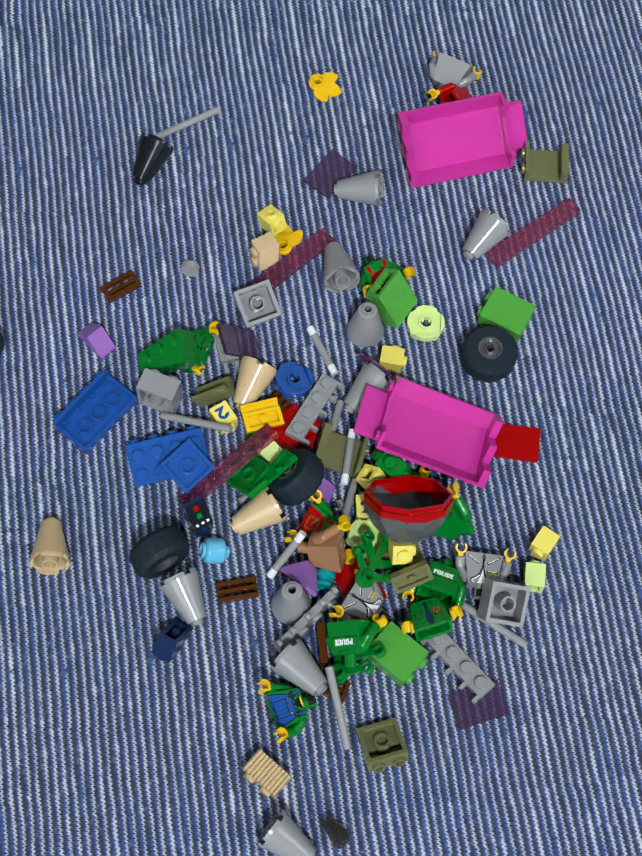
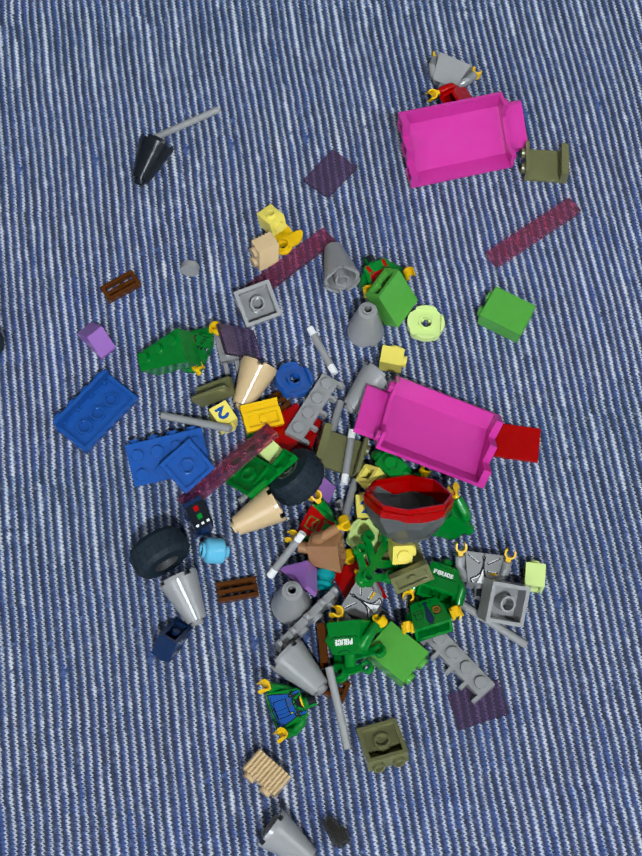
tan cone [29,517,70,575] -> none
light grey brick [136,368,183,414] -> none
yellow plate [309,72,342,102] -> none
light grey cone [334,170,384,206] -> none
magenta piece [354,353,394,379] -> none
black wheel [460,325,518,383] -> none
light grey cone [462,209,511,261] -> none
light yellow brick [528,526,560,561] -> none

